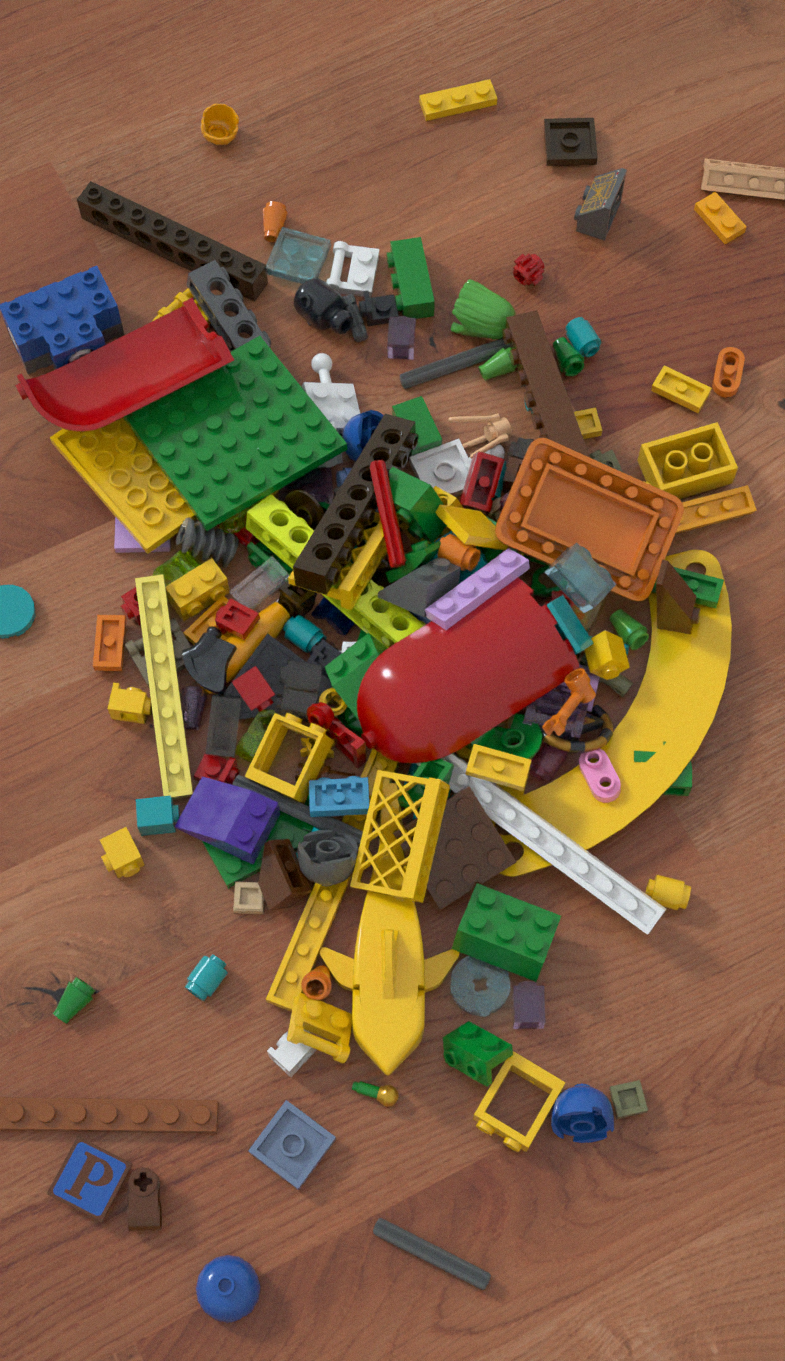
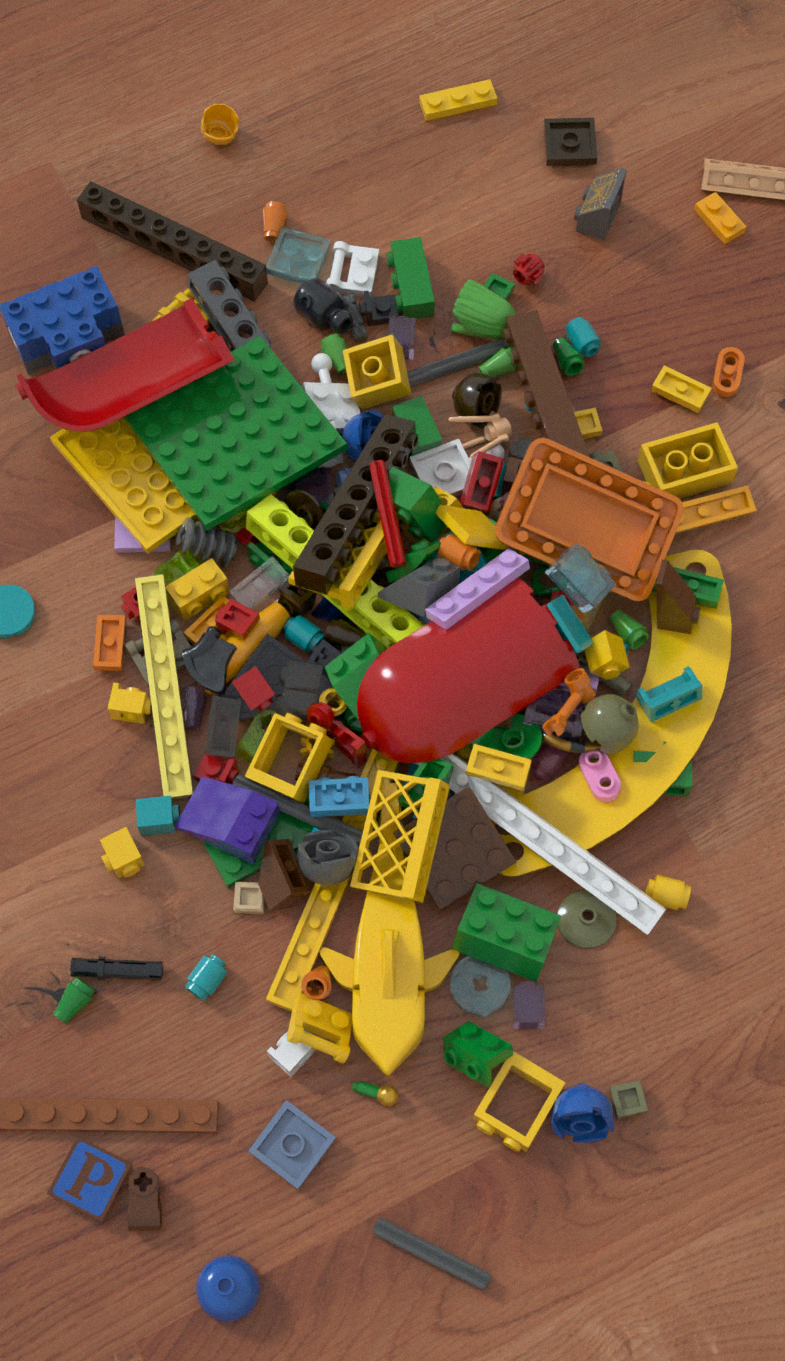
none -> black pin [70,956,163,981]
none -> bright green cone [320,334,347,375]
none -> dark brown cone [325,619,366,648]
none -> yellow brick [343,334,412,410]
none -> dark brown cylinder [452,373,502,428]
none -> green plate [484,273,515,300]
none -> olive dish [557,890,617,949]
none -> olive cylinder [581,694,639,754]
none -> teal hinge [636,666,702,722]

